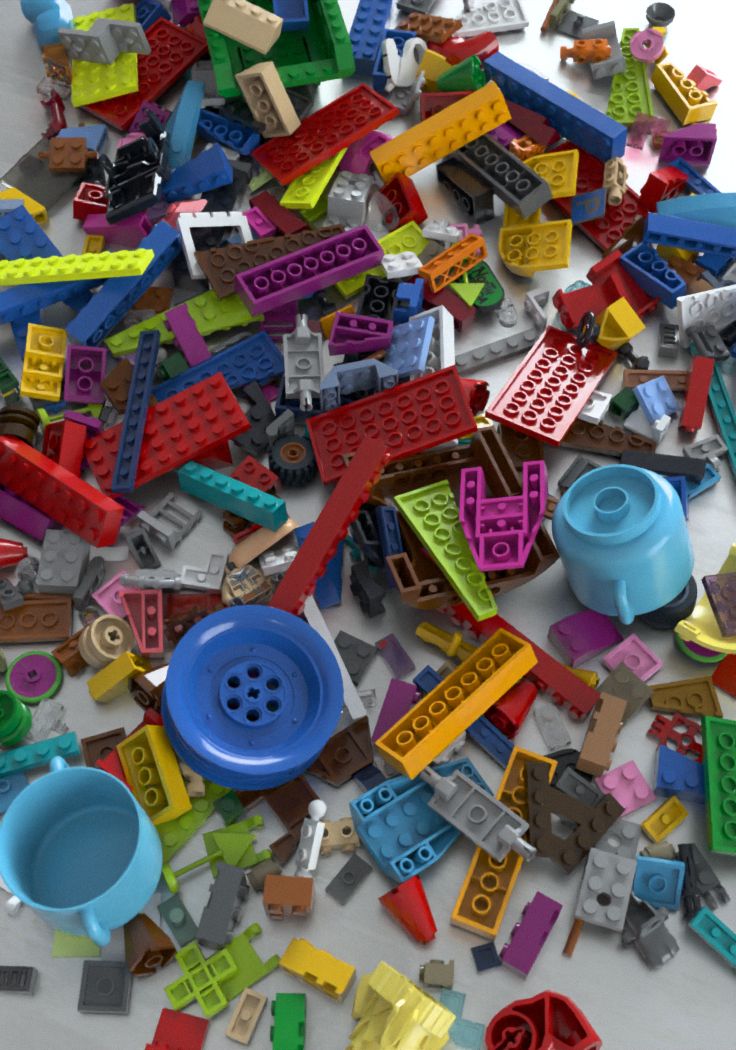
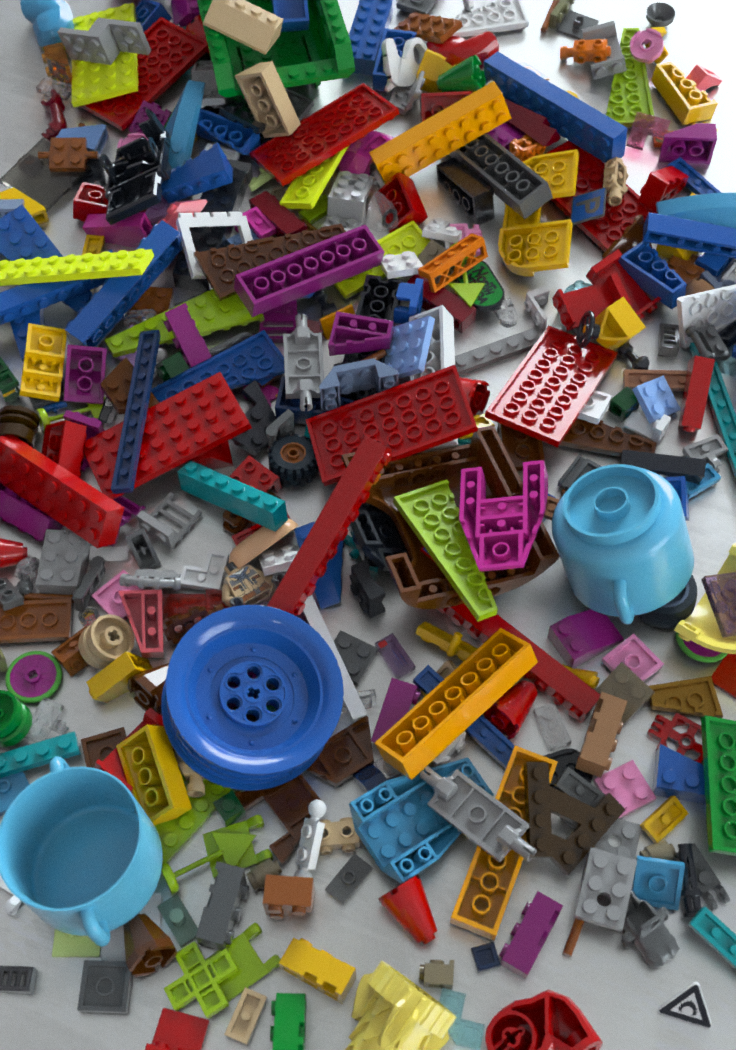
dark blue tile [375,506,403,590] -> none
none -> black piece [658,982,712,1028]

